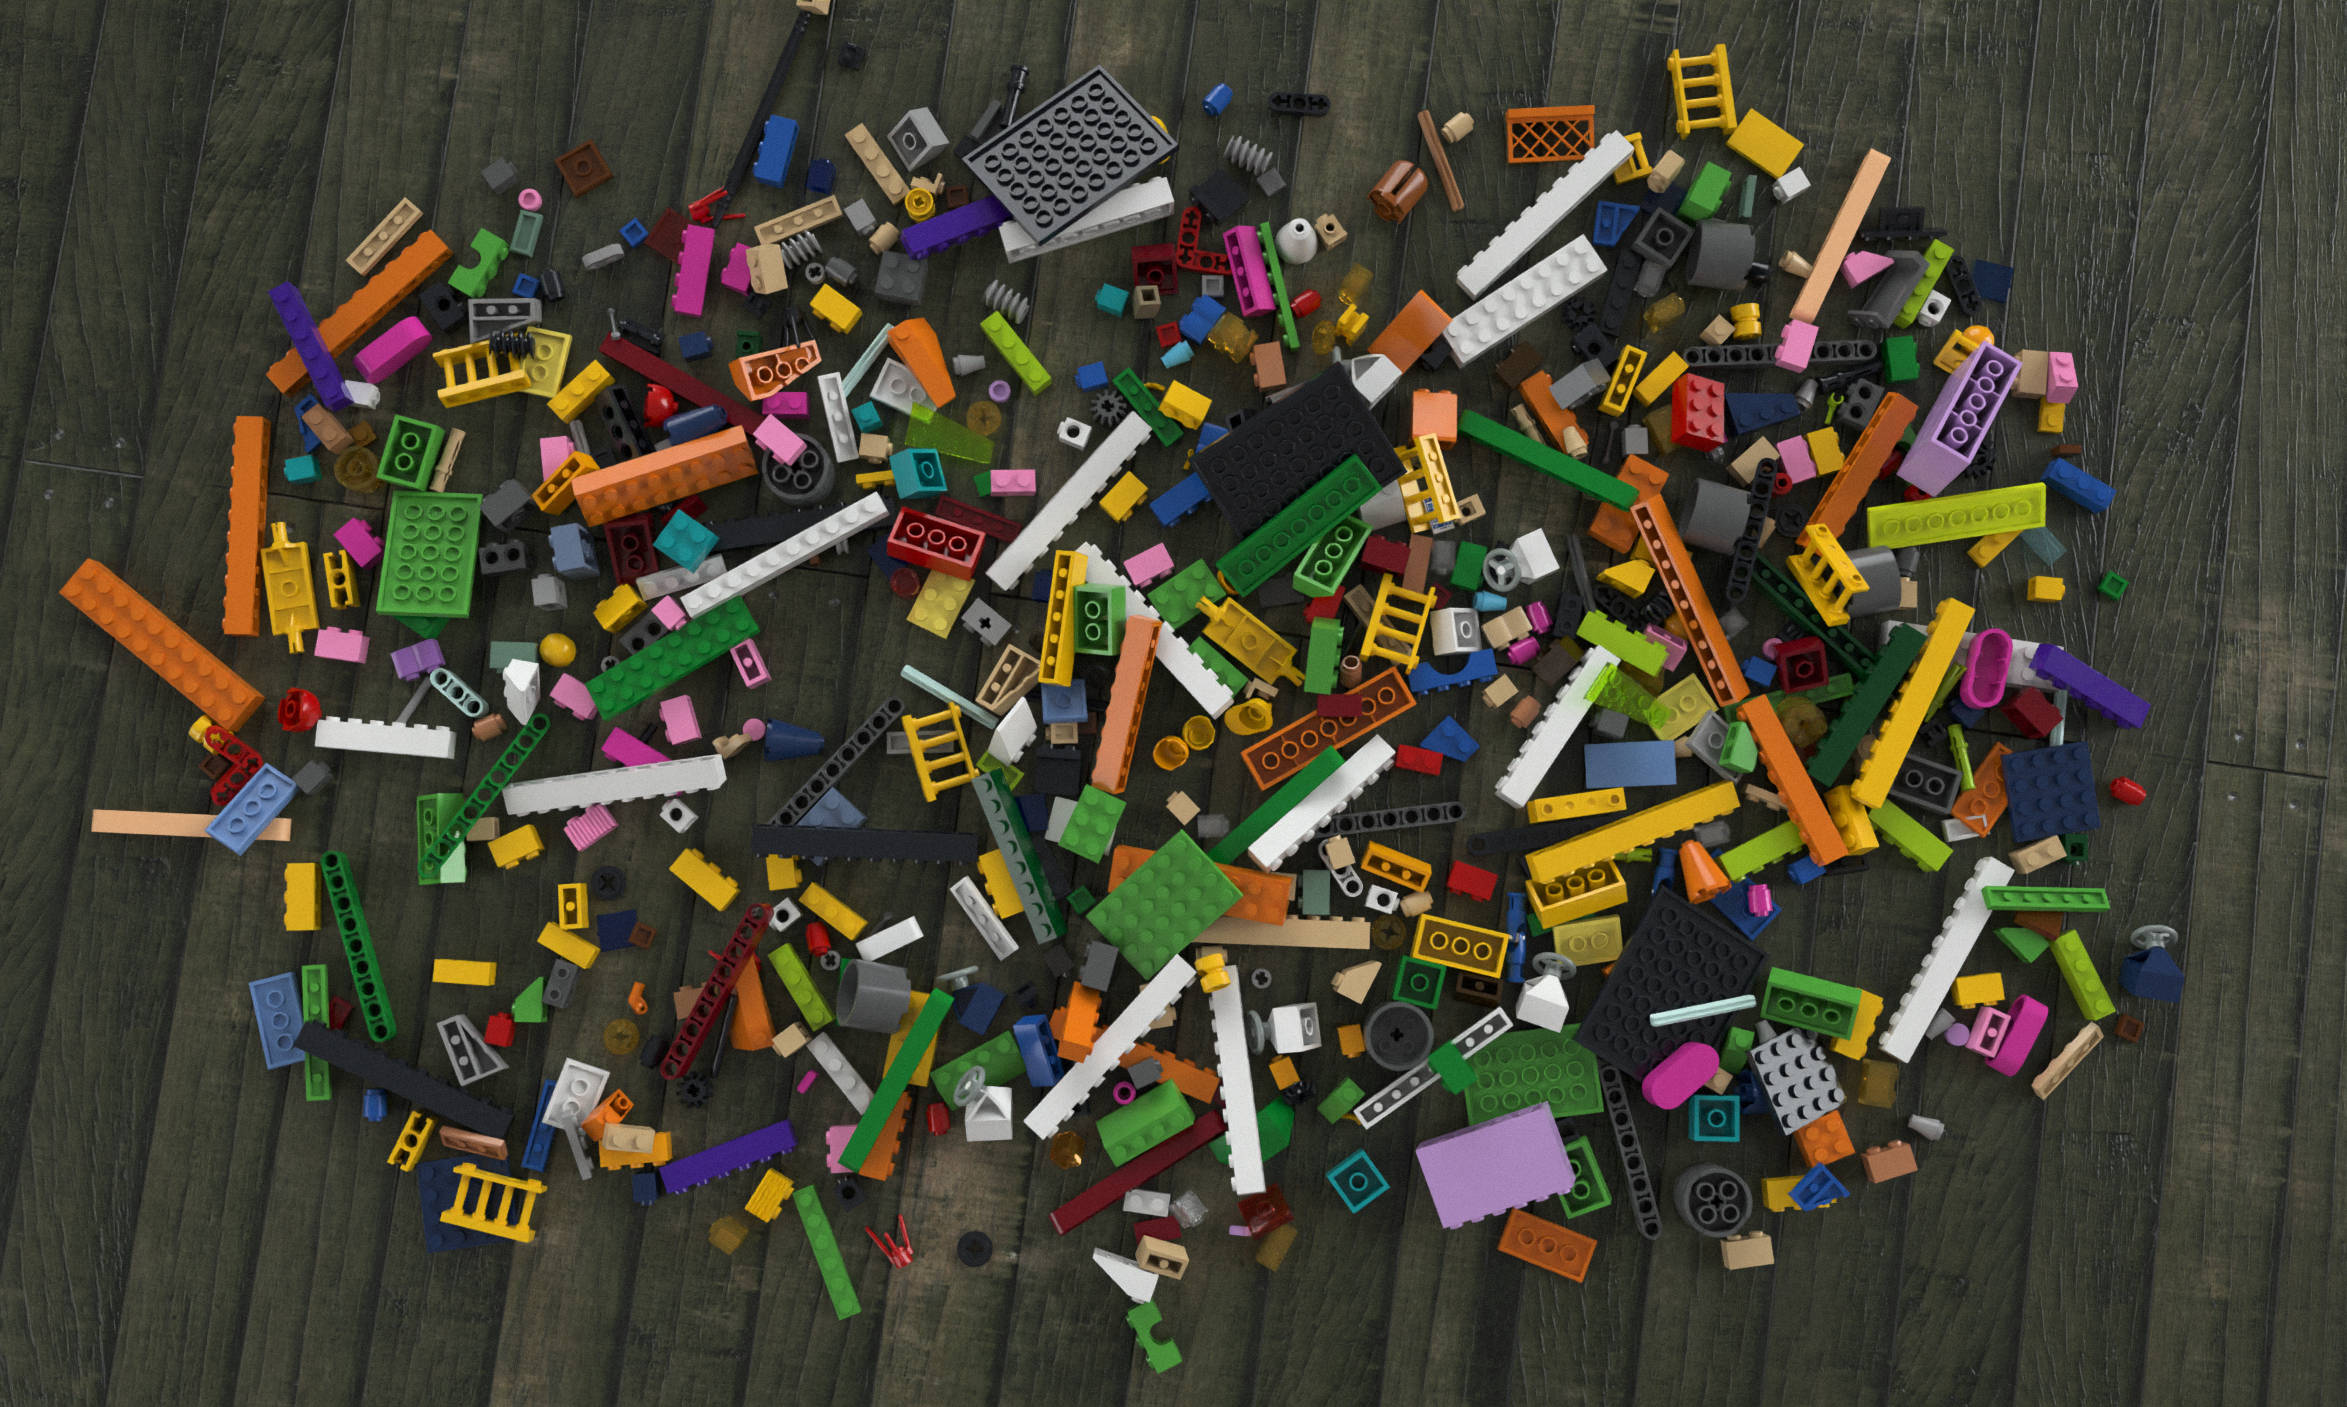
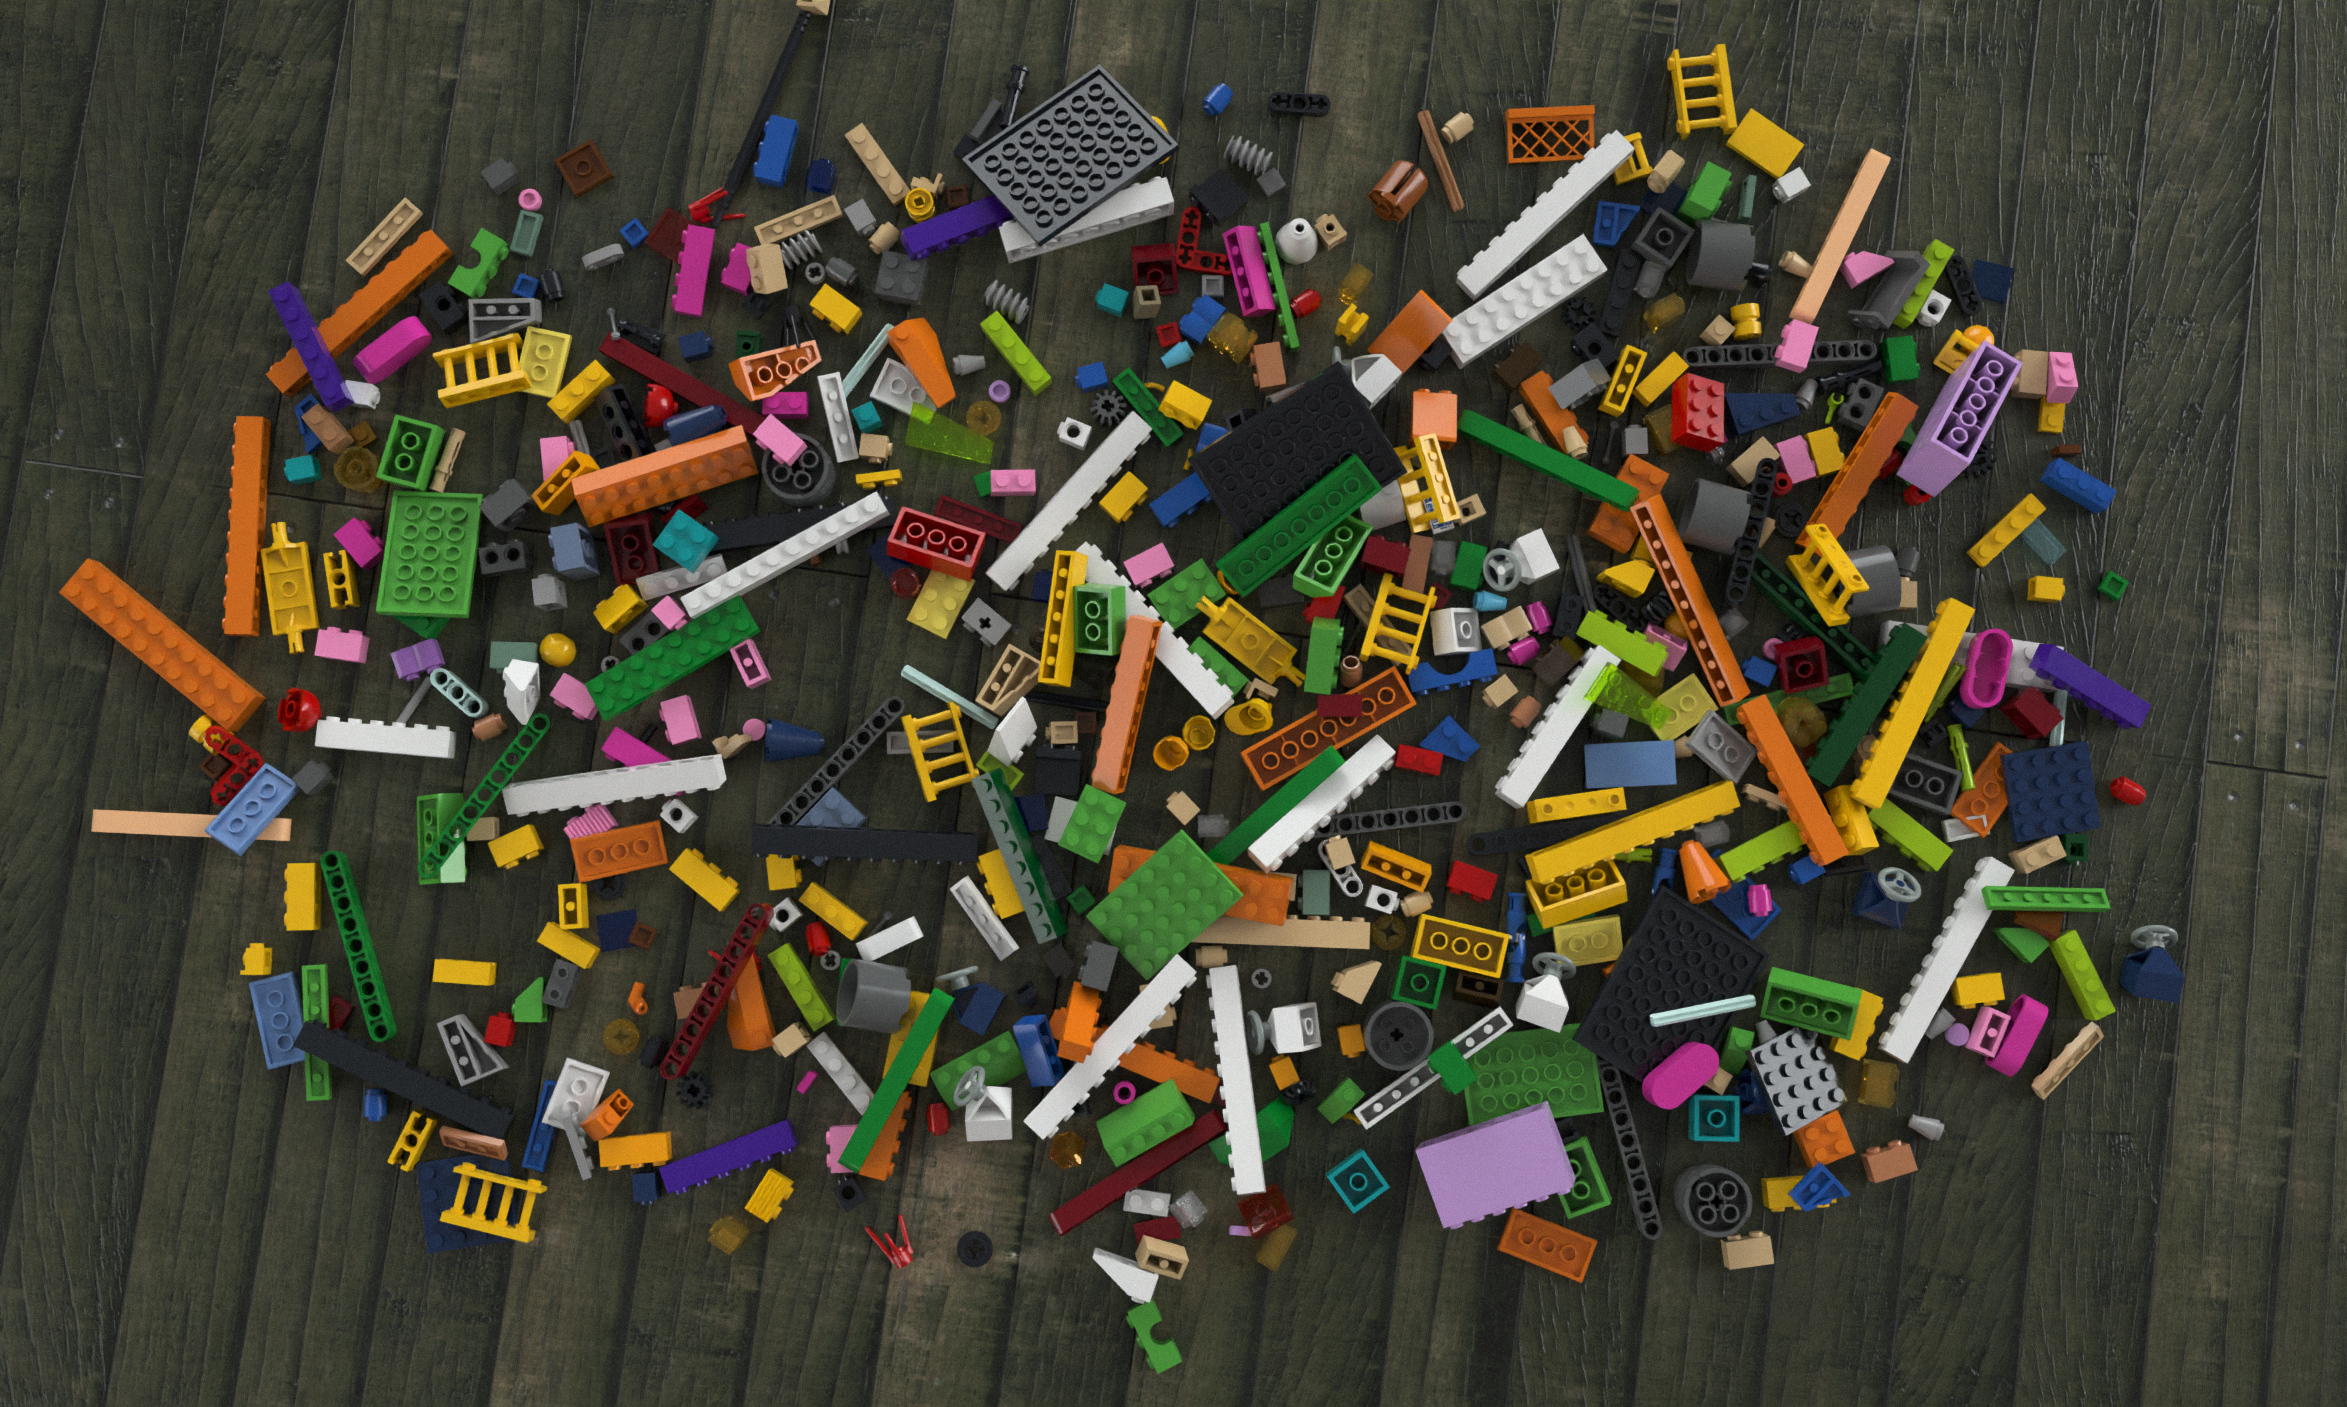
black piece [489,329,535,359] -> none
tan brick [602,1123,655,1154] -> none
black bar [709,994,738,1078] -> none
bright green plate [792,1184,862,1321] -> none
black tile [837,41,866,71] -> none
light grey slope [887,107,949,172] -> none
teal brick [889,449,948,499] -> none
medium blue tile [1041,679,1088,724] -> none
dark grey brick [1127,1056,1163,1089] -> none
yellow wheel [1194,953,1231,993] -> none
clear yellow gear [1312,320,1337,355] -> none
bright green slope [1719,721,1758,774] -> none
black bracket [1856,206,1948,241] -> none
neon yellow plate [1867,482,2046,549] -> none
reddish brown tile [2113,1013,2145,1043] -> none
none -> yellow brick [240,943,272,975]
none -> orange tile [570,819,669,883]
none -> dark blue piece [1850,867,1921,929]

